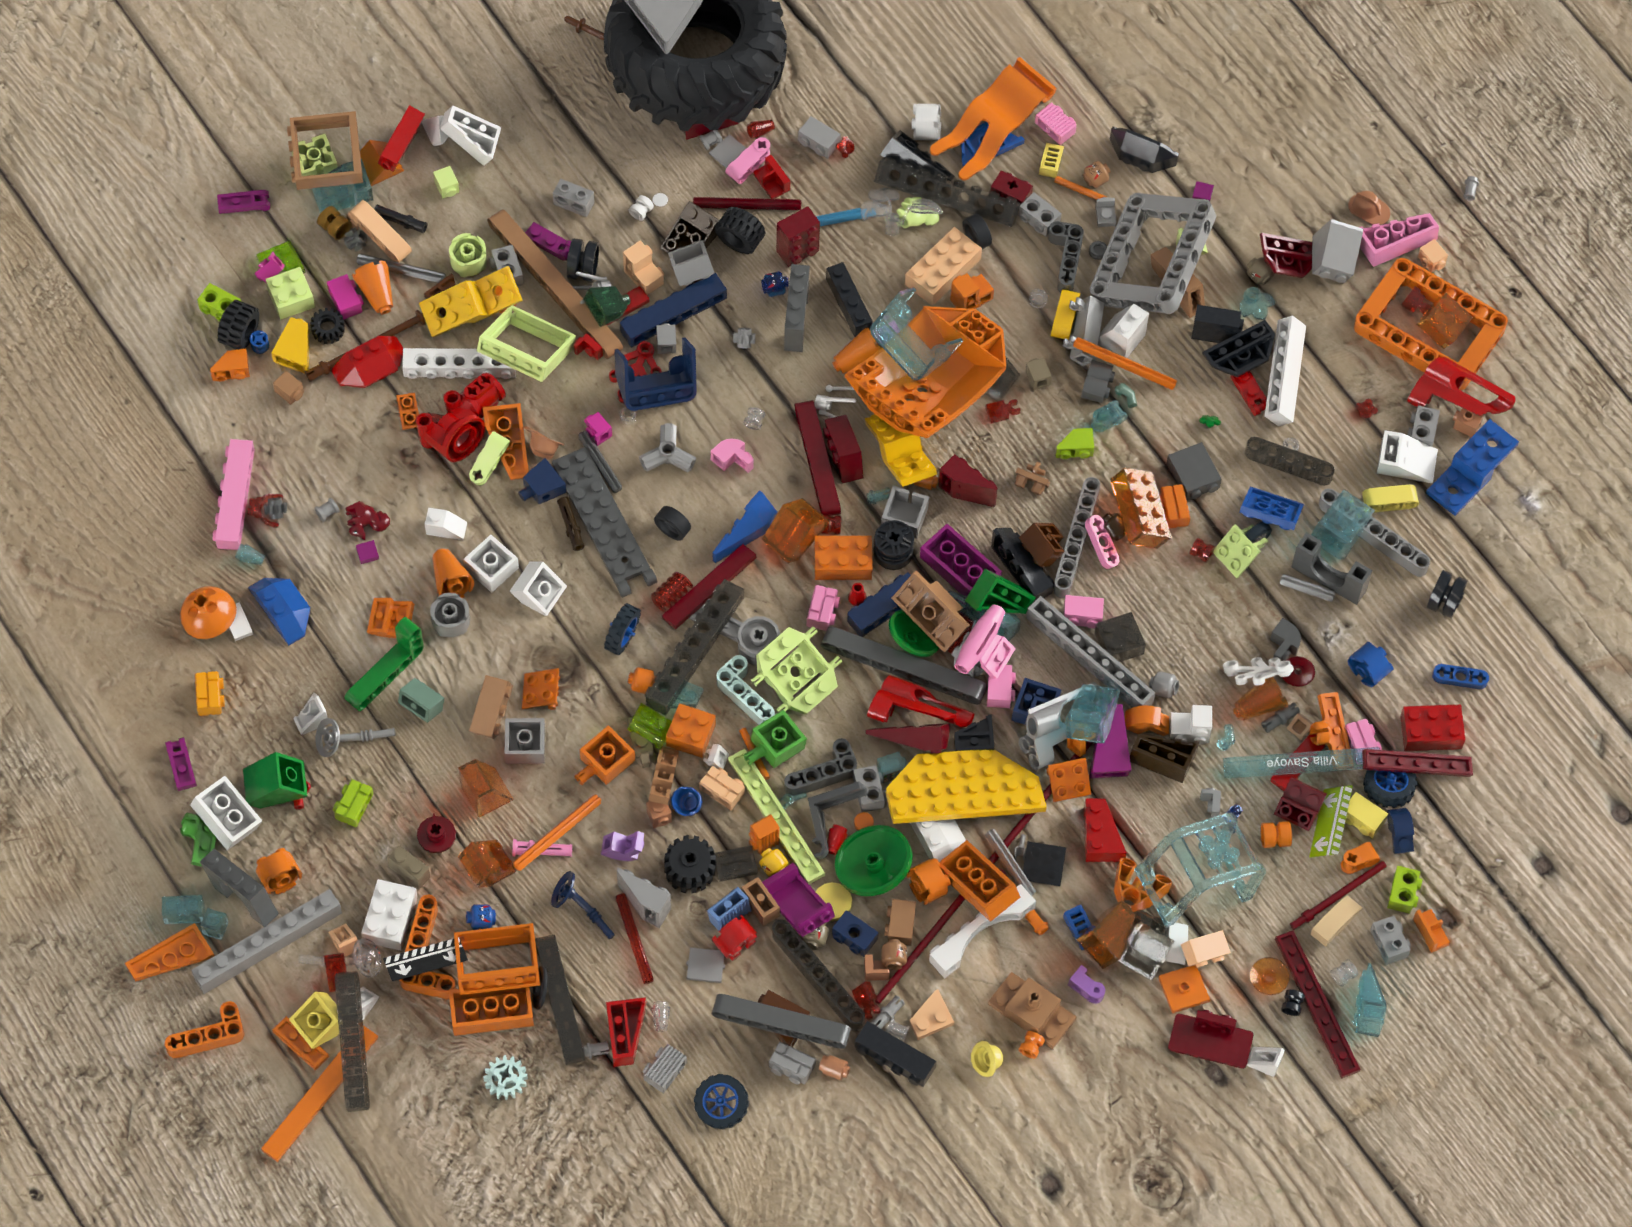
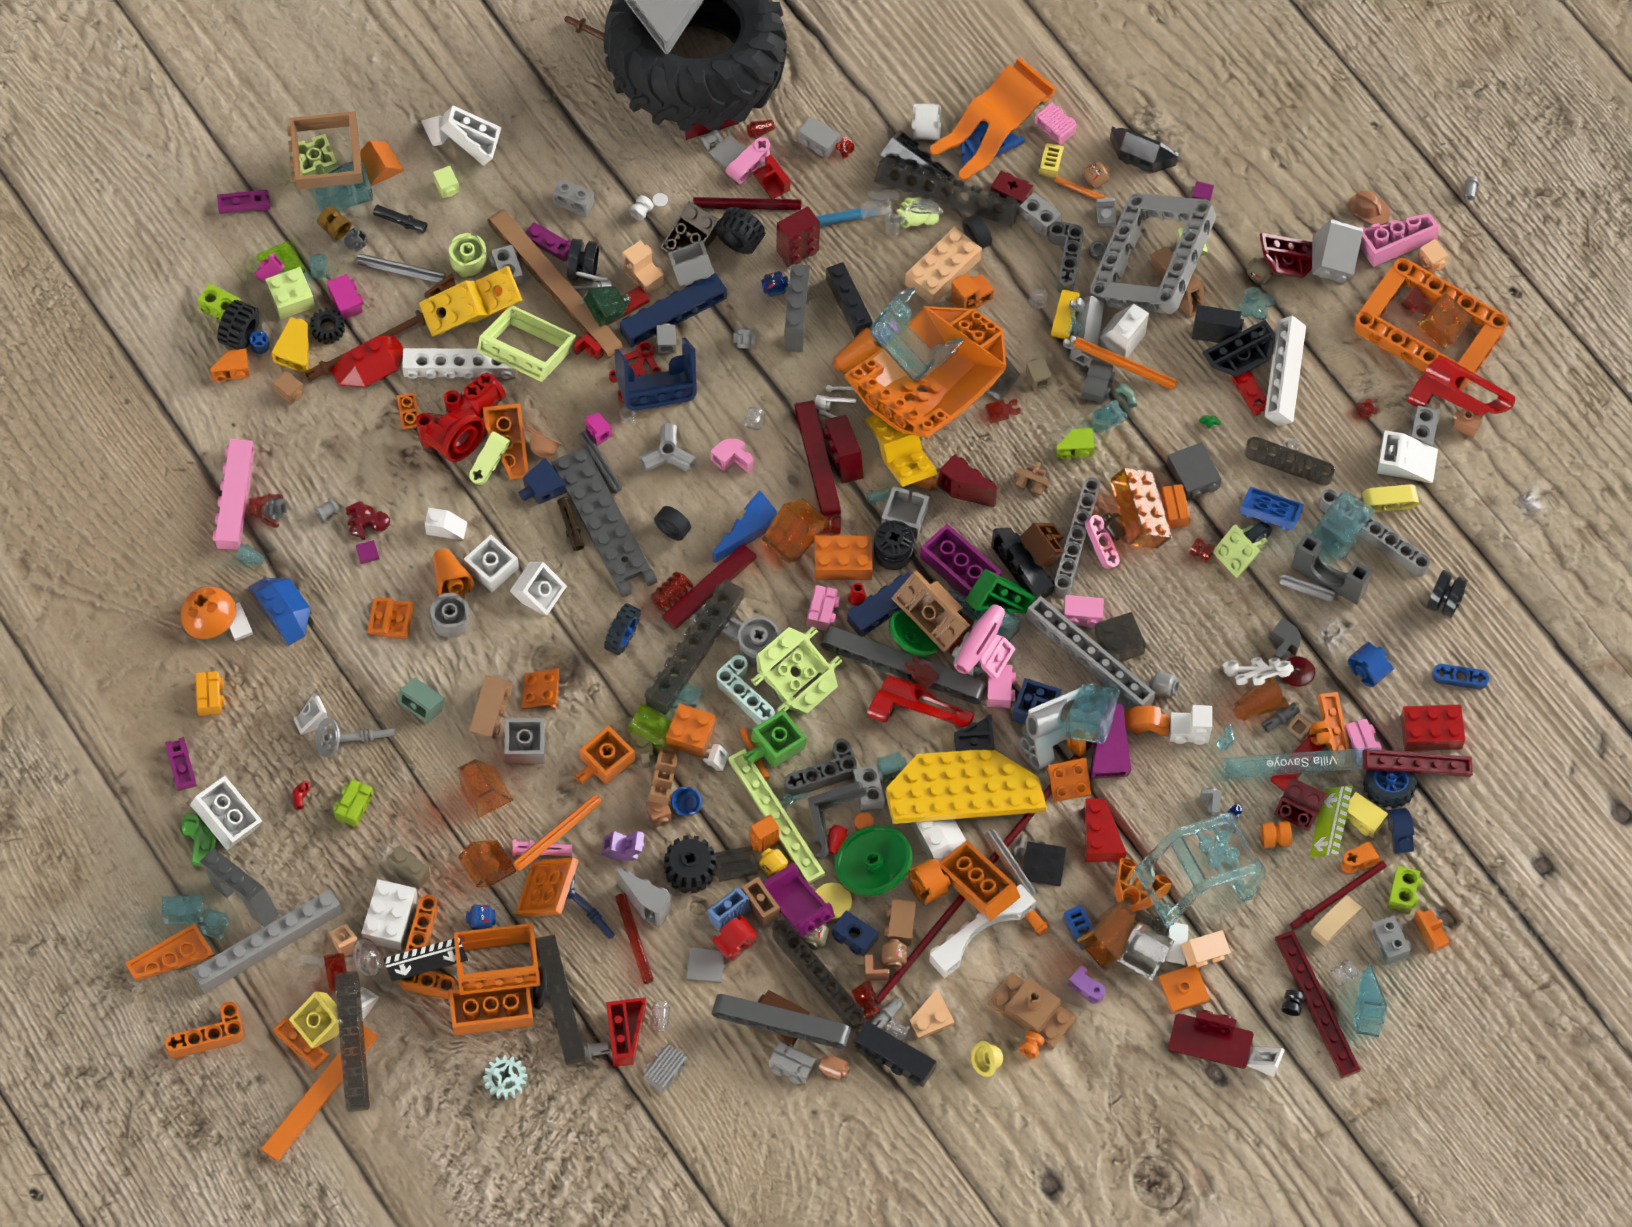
green slope [243,752,307,809] -> none
orange brick [256,848,302,894] -> none
green beam [344,617,424,711] -> none
light nougat beam [346,200,412,263] -> none
orange cone [352,261,393,315] -> none
red slope [377,105,425,172] -> none
dark red piece [417,813,456,853] -> none
orange head [628,667,657,694] -> none
black wheel [694,1074,749,1129] -> none
light nougat brick [699,766,745,810] -> none
dark red wedge [865,723,950,754] -> none
dark brown wedge [1130,734,1200,783] -> none
clear orange dish [1250,957,1290,995] -> none
blue bracket [1426,419,1519,516] -> none
none -> clear light blue brick [309,254,329,279]
none -> orange plate [515,857,578,918]
none -> clear red plate [905,656,939,690]
none -> clear light blue hand [1067,311,1081,335]

